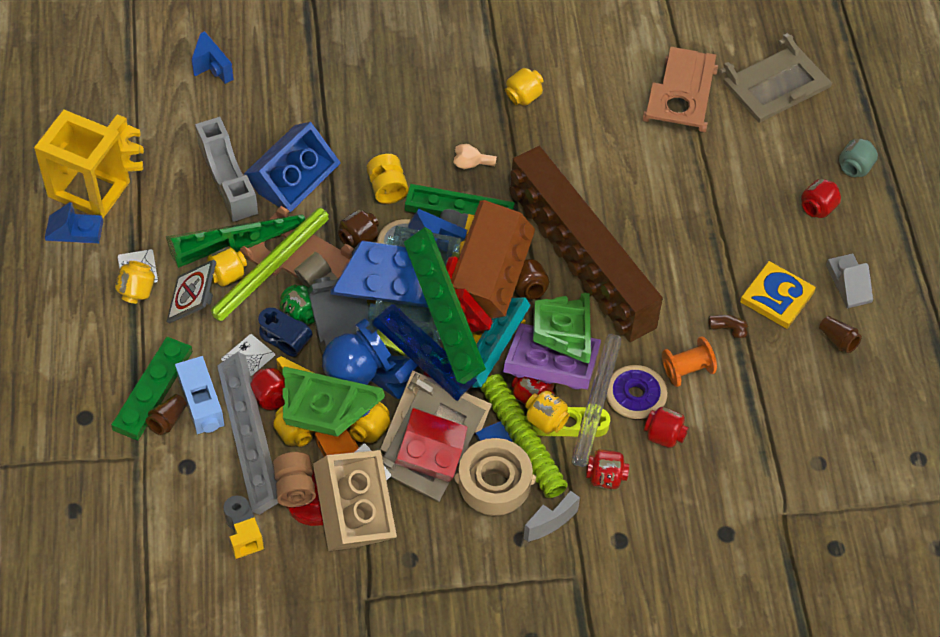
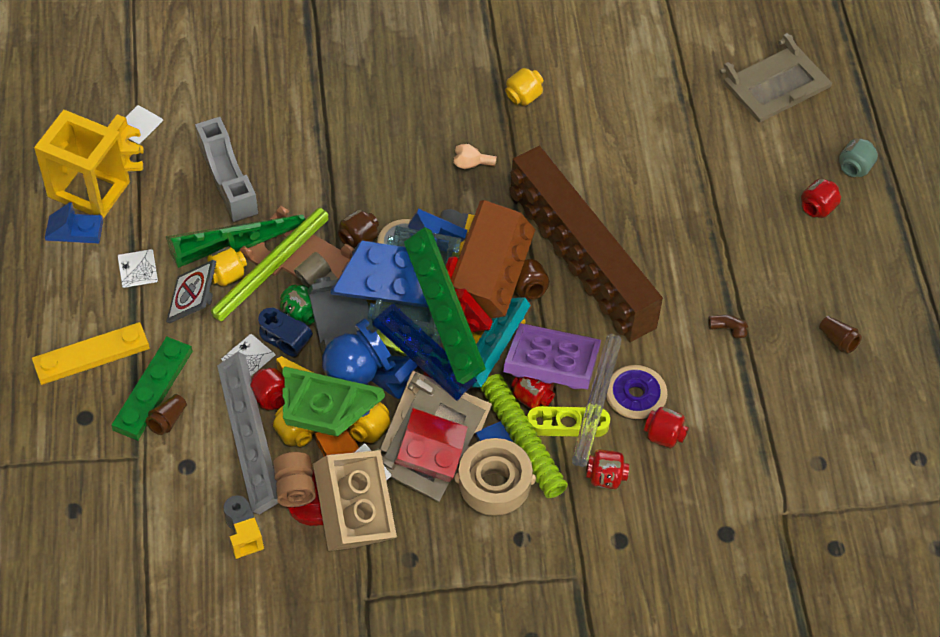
yellow head [115,261,155,304] -> none
light blue brick [175,356,225,434] -> none
blue slope [192,31,234,84] -> none
blue slope [244,122,341,213] -> none
yellow wheel [367,154,409,204] -> none
green plate [405,184,515,217] -> none
light grey slope [524,491,580,542] -> none
yellow head [525,390,570,434] -> none
bright green wing [533,293,591,363] -> none
nougat piece [643,47,718,132] -> none
orange hose [662,336,717,387] -> none
yellow tile [740,261,816,329] -> none
light grey slope [826,254,873,309] -> none
none -> yellow plate [32,322,150,385]
none -> white sticker [125,105,163,144]

